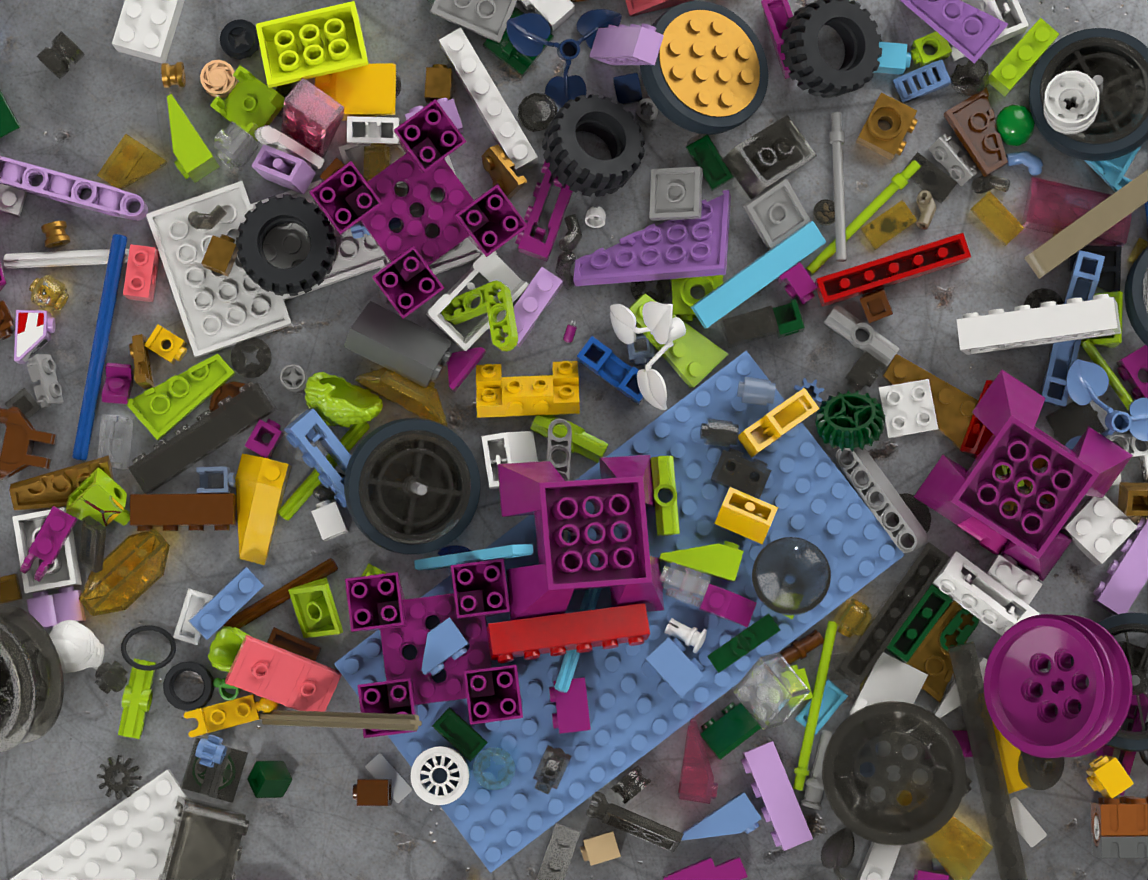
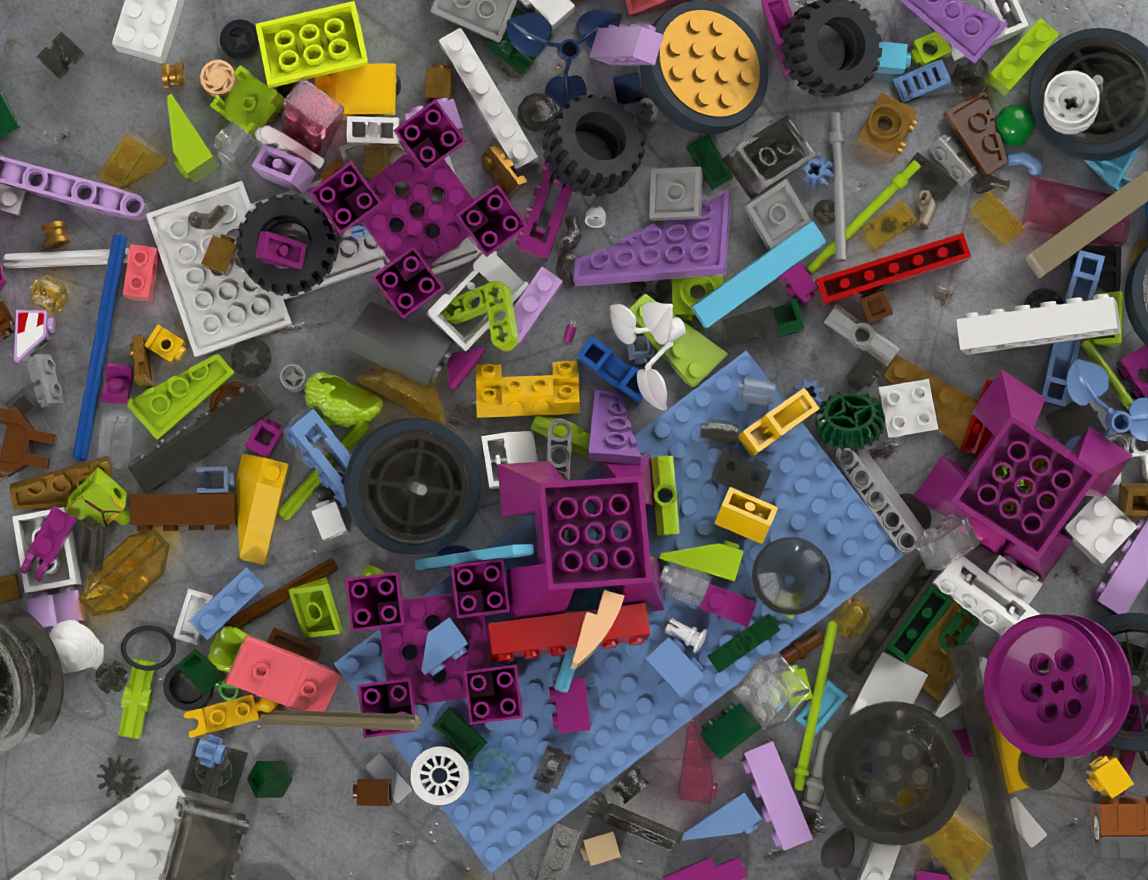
none -> dark green panel [176,648,222,695]
none -> magenta slope [255,231,307,269]
none -> light nougat slope [570,590,624,670]
none -> medium lavender wing [588,390,641,465]
none -> medium blue gear [802,155,835,188]
none -> clear brick [914,514,980,570]

